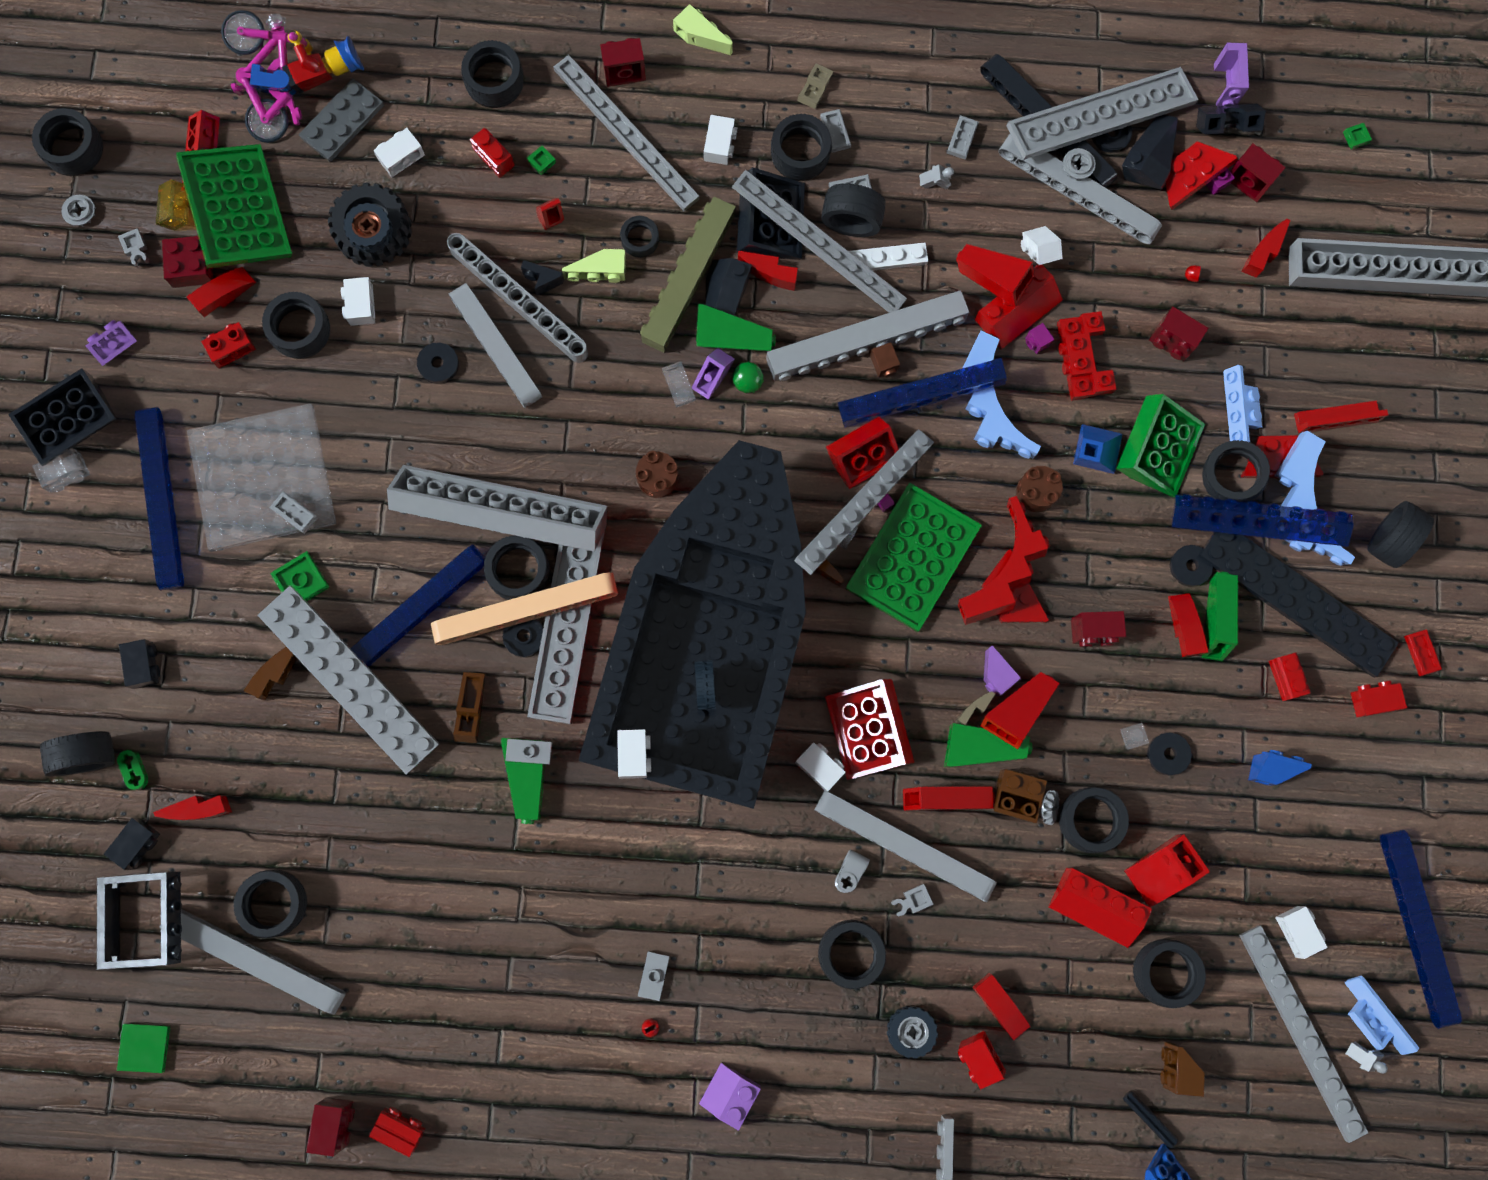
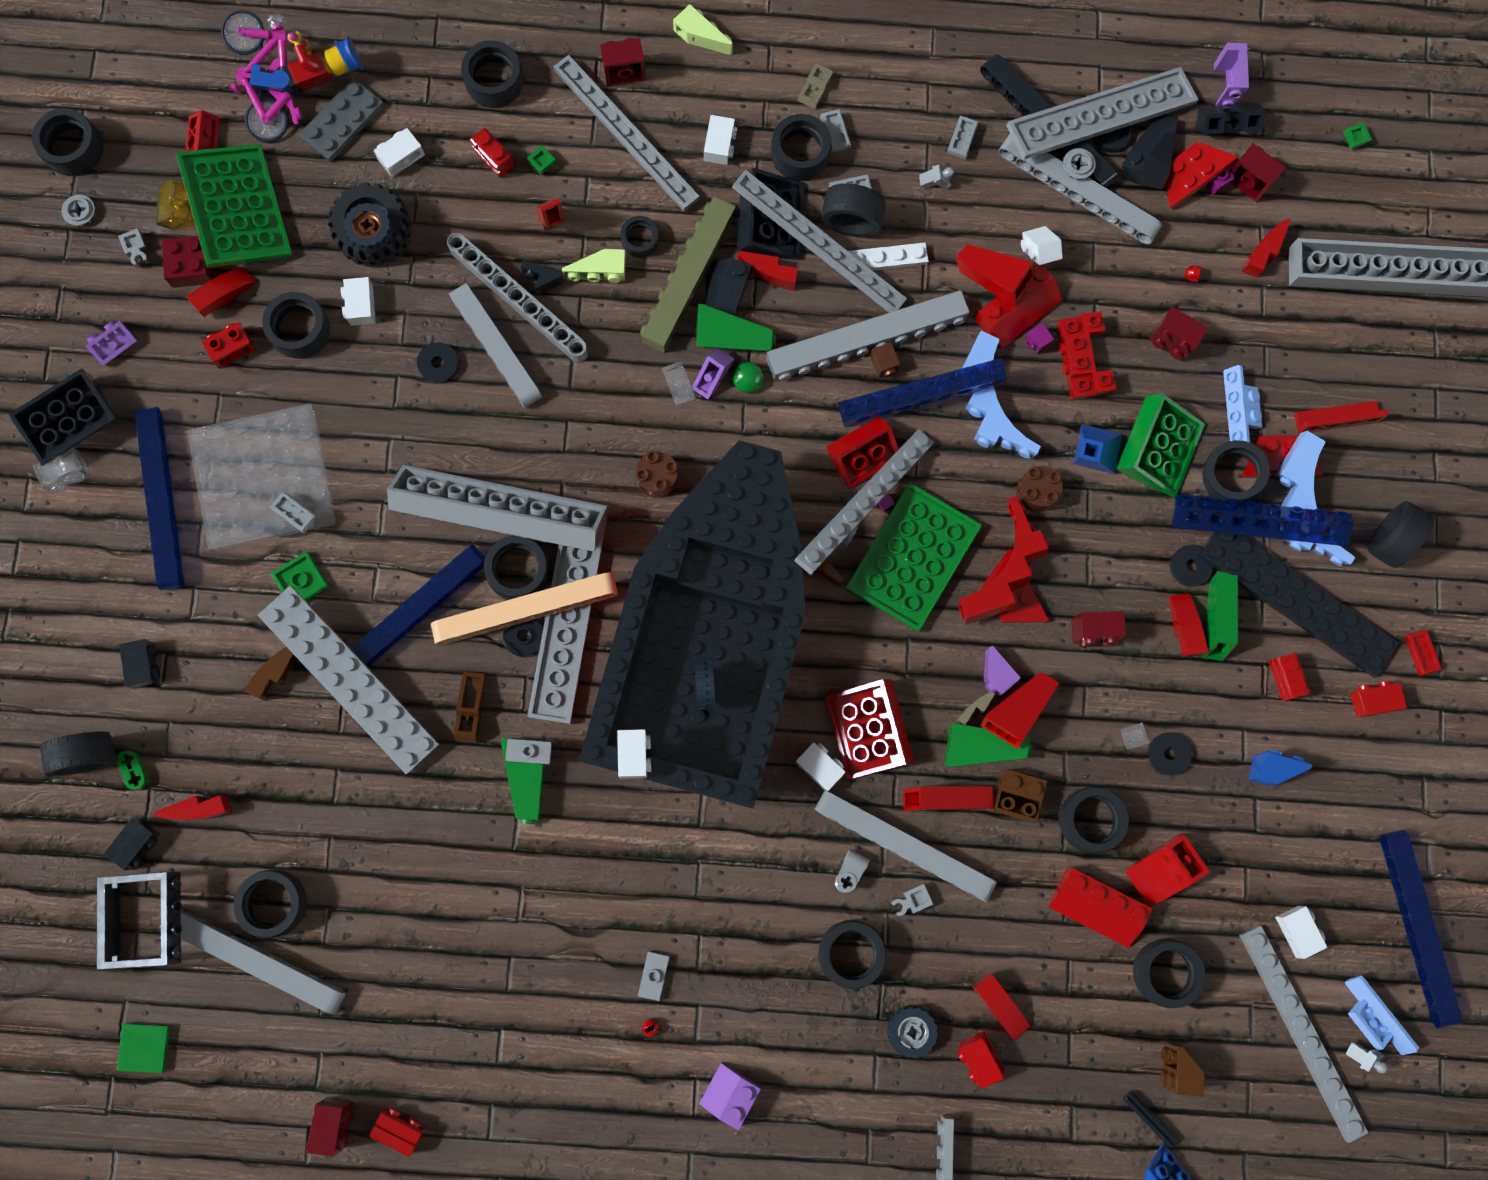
light grey gear [1041,790,1060,825] -> none

